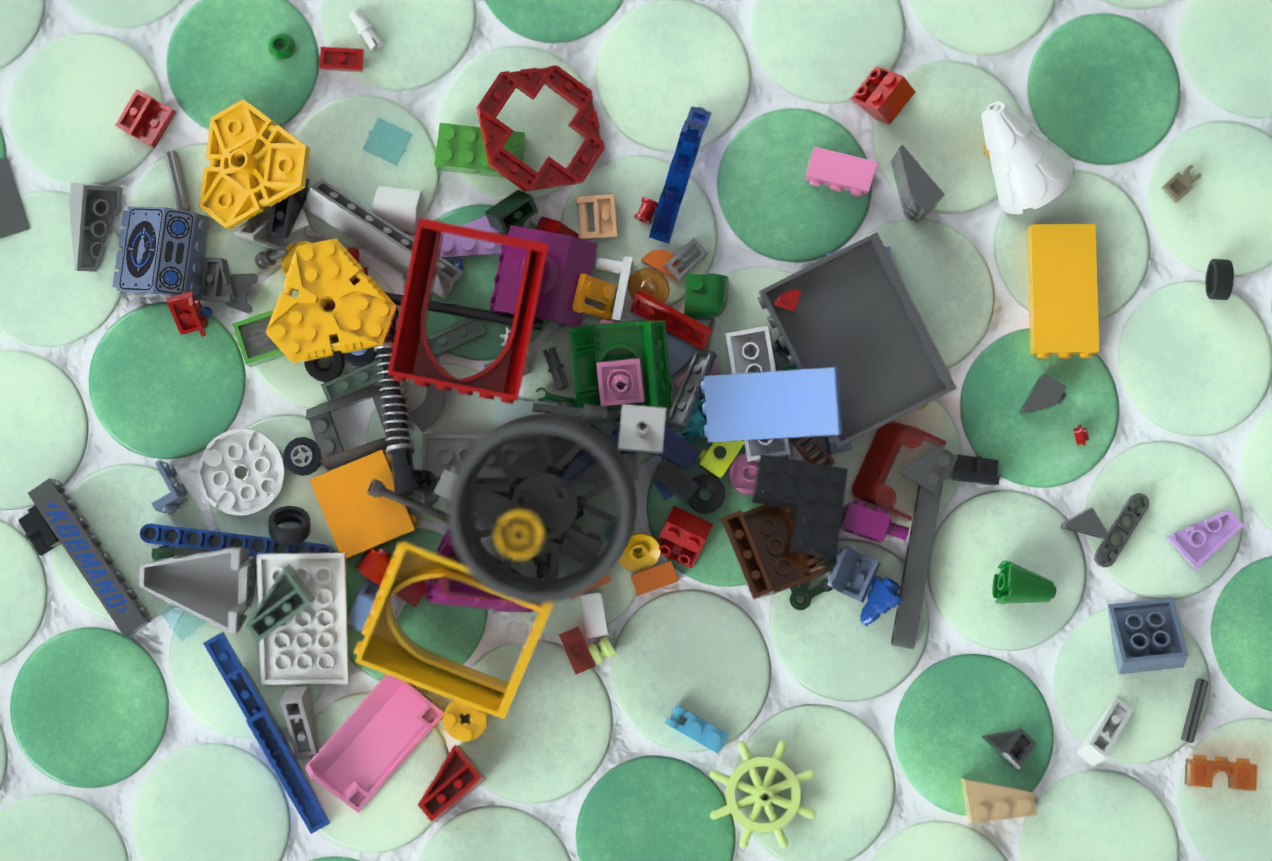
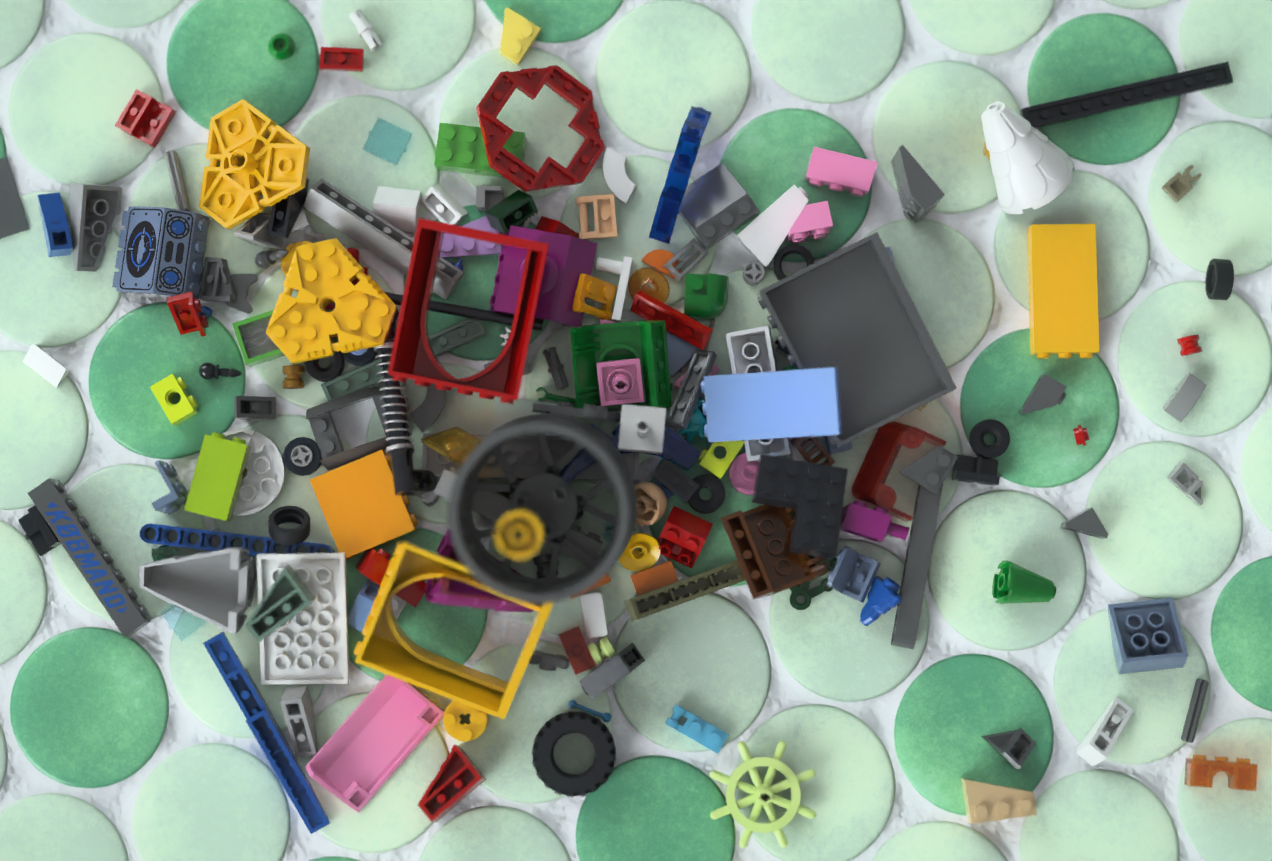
dark grey piece [367,478,449,523] -> none
red bush [634,197,659,225] -> none
red tile [774,290,802,312] -> none
red slope [850,66,915,125] -> none
dark grey beam [1094,493,1149,567] -> none
lavender wing [1166,509,1244,569] -> none
none -> white slope [23,343,70,388]
none -> blue slope [37,192,73,257]
none -> neon yellow brick [150,374,198,426]
none -> lime brick [184,432,251,522]
none -> black bar [199,363,242,380]
none -> dark grey slope [234,396,276,420]
none -> pearl gold wheel [282,365,304,389]
none -> white slope [420,184,468,225]
none -> clear yellow slope [421,426,482,468]
none -> light grey panel [476,186,504,211]
none -> light yellow wing [500,7,541,66]
none -> dark grey piece [529,651,570,671]
none -> black tyre [532,711,616,797]
none -> dark azure hinge [568,700,612,722]
none -> slope [579,643,645,699]
none -> white tile [603,147,636,205]
none -> olive slope [625,560,745,621]
none -> light nougat cylinder [635,481,667,526]
none -> dark grey slope [669,163,759,250]
none -> white slope [736,184,809,270]
none -> light grey wheel [743,262,765,285]
none -> black tyre [773,245,814,281]
none -> bright pink slope [786,201,833,244]
none -> black tyre [969,419,1010,459]
none -> black plate [1020,62,1233,128]
none -> light grey slope [1163,372,1207,422]
none -> light grey slope [1167,462,1203,506]
none -> red wheel [1177,335,1202,356]

